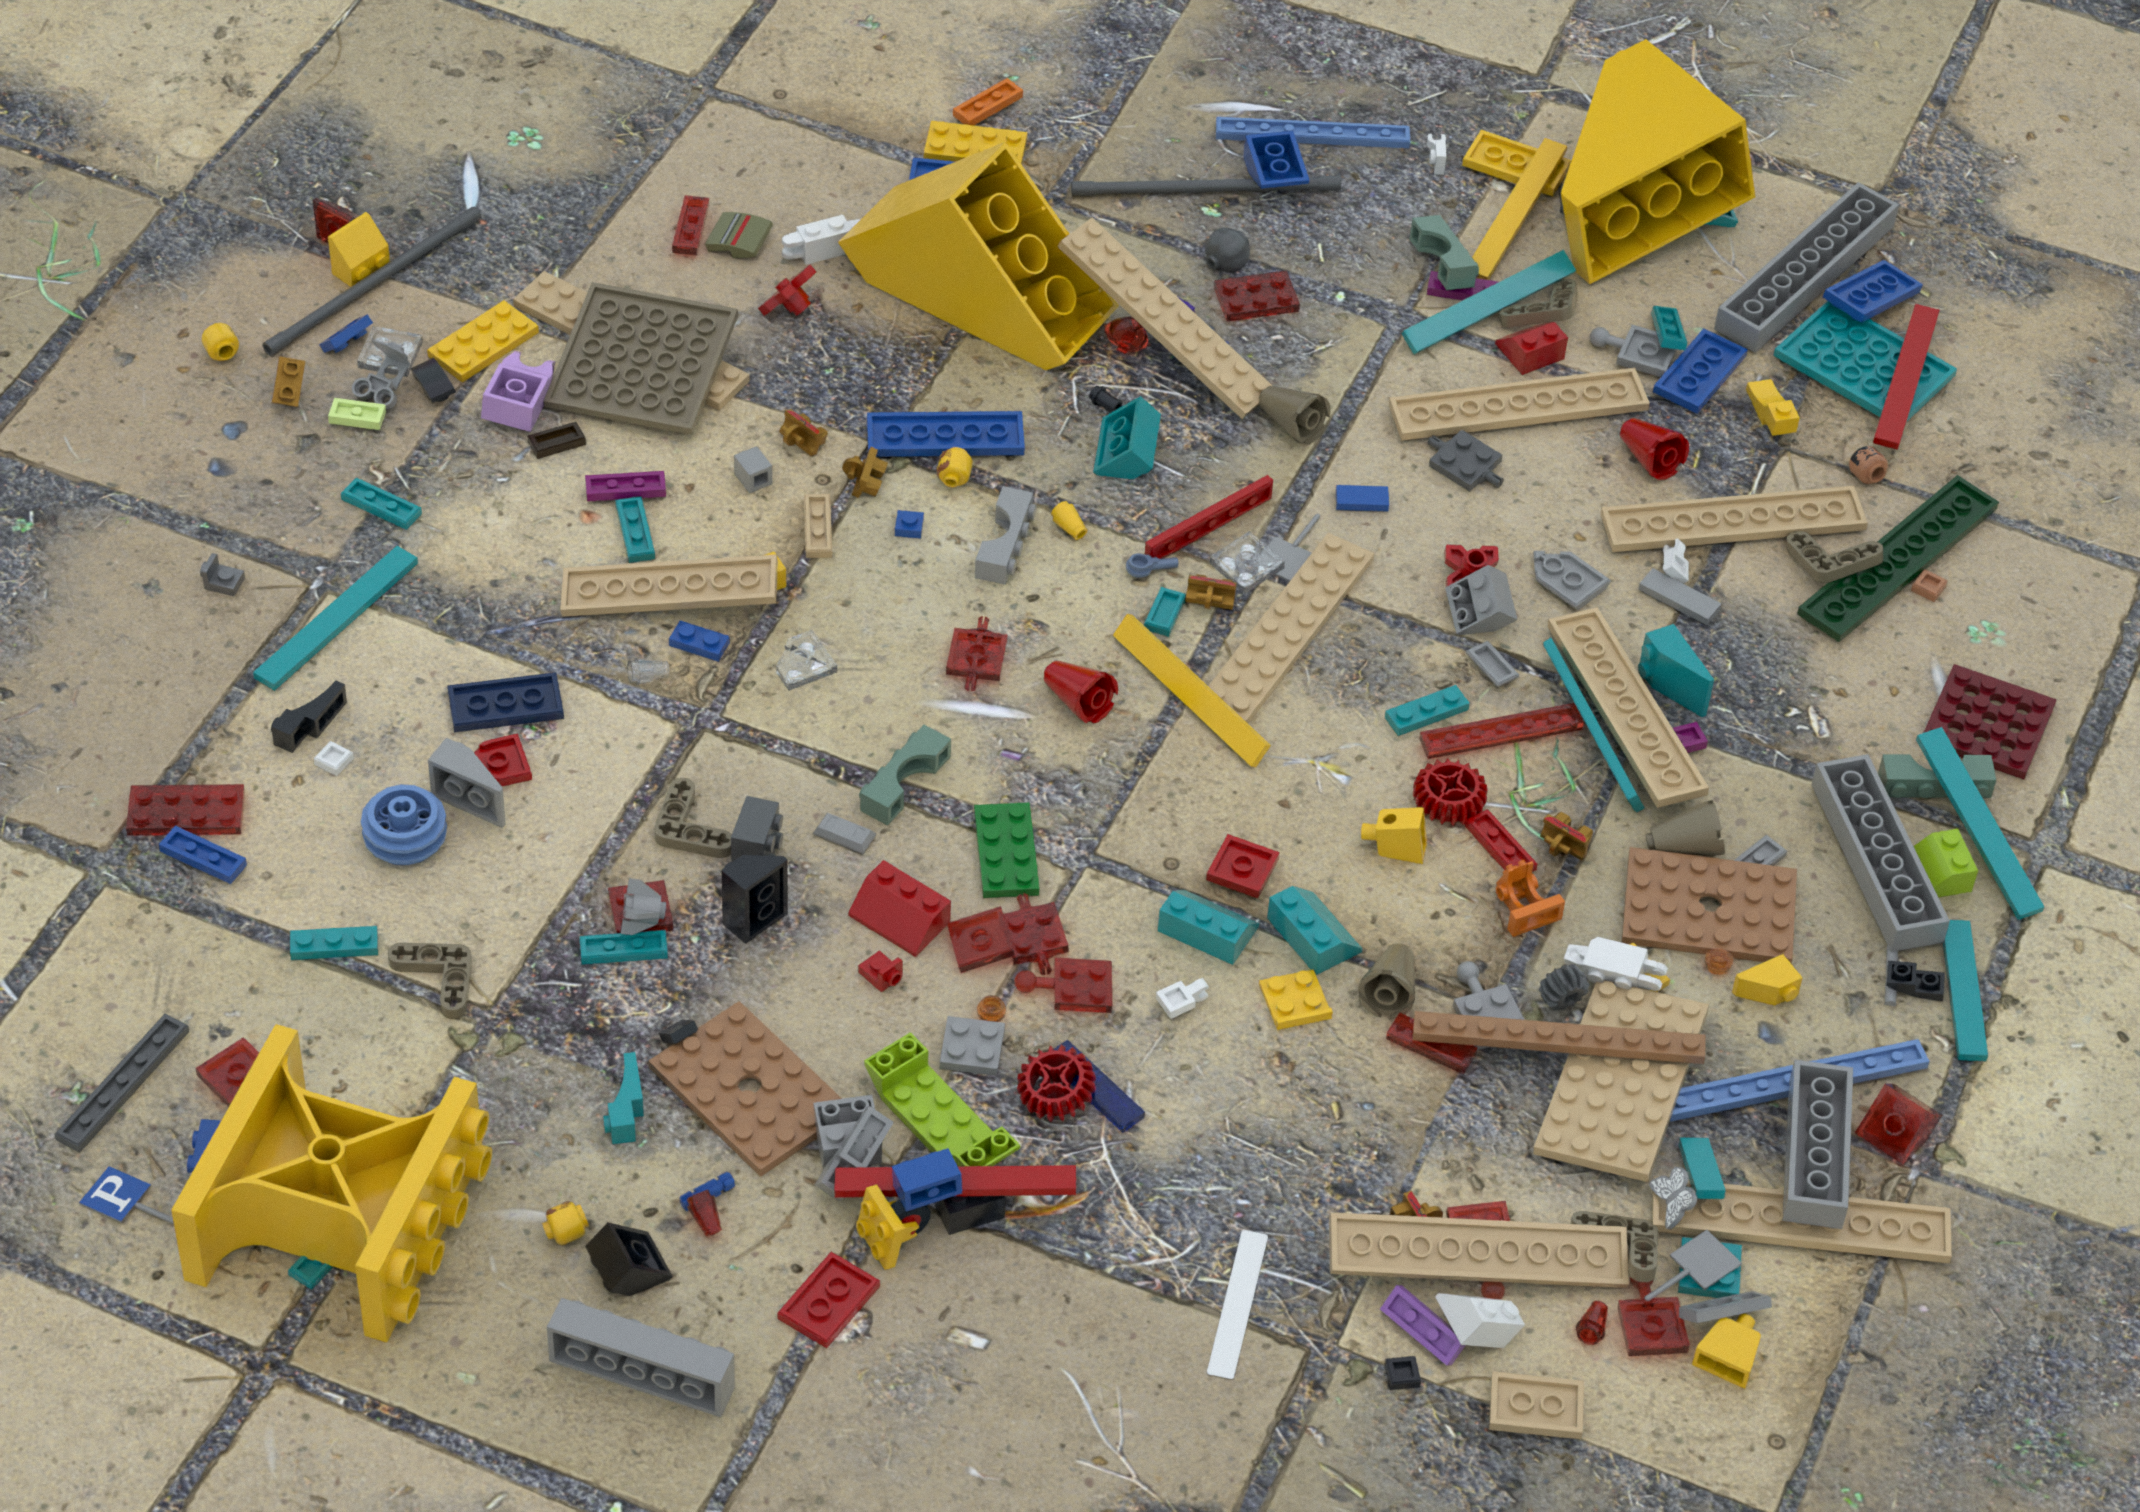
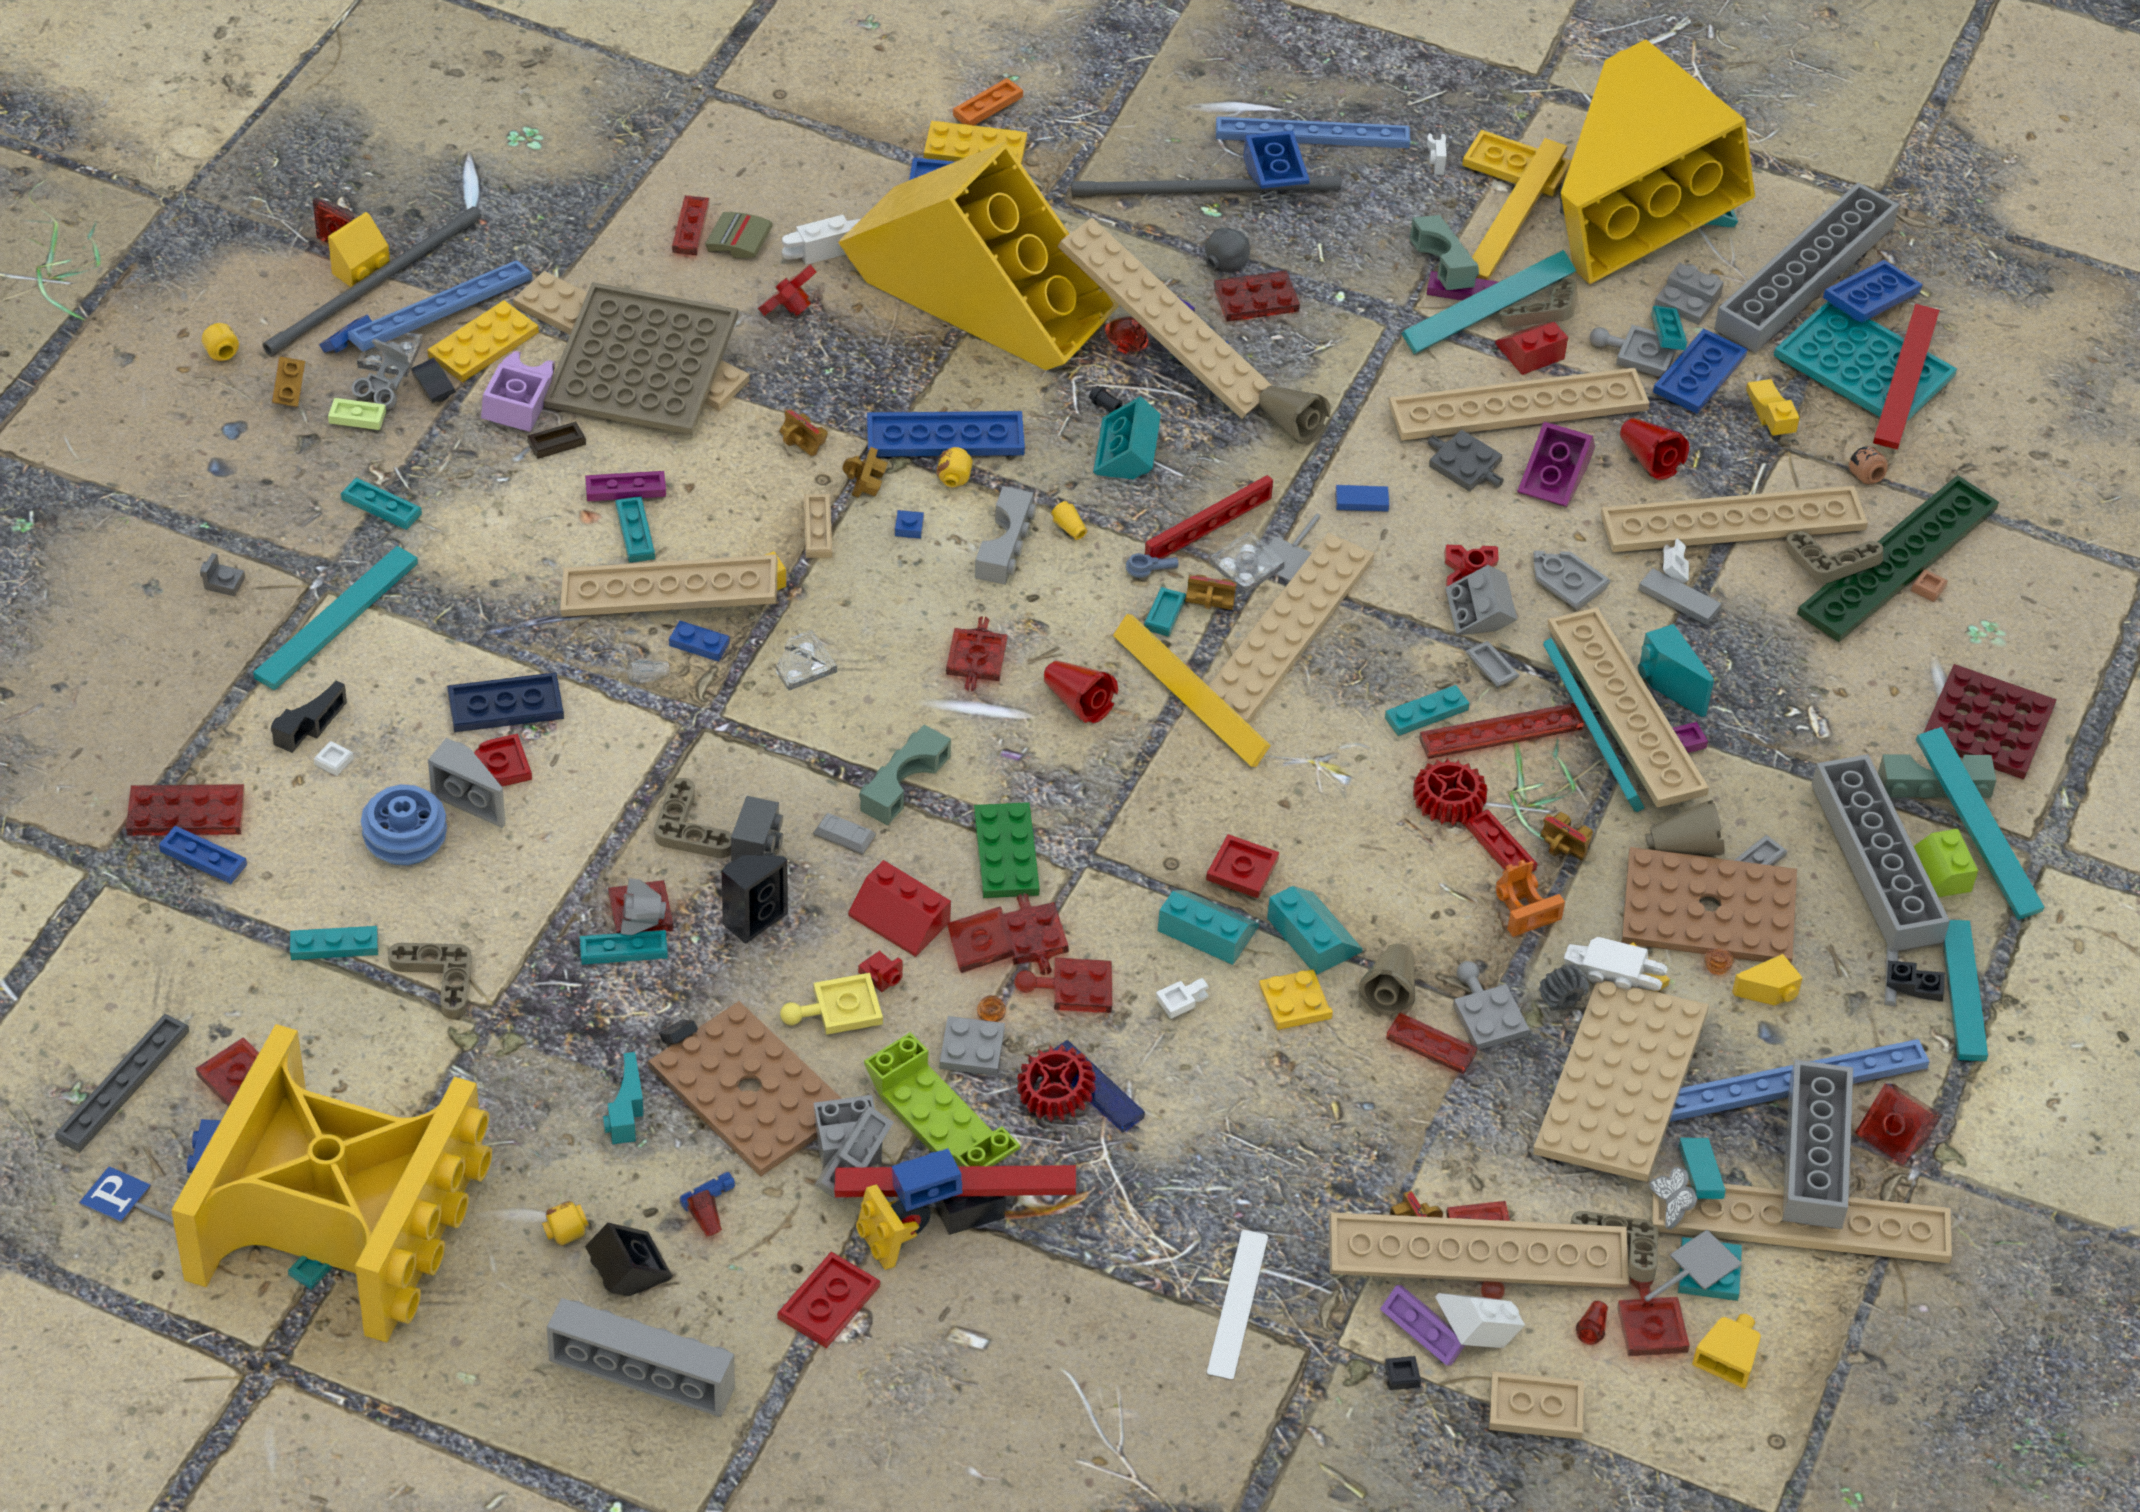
light grey brick [734,446,773,493] -> none
yellow torso [1361,807,1427,864] -> none
medium nougat plate [1413,1011,1706,1064] -> none
light grey tile [1679,1291,1772,1323] -> none
none -> medium blue tile [348,260,532,351]
none -> light yellow plate [780,973,883,1035]
none -> magenta slope [1517,421,1595,507]
none -> light grey plate [1654,263,1724,325]

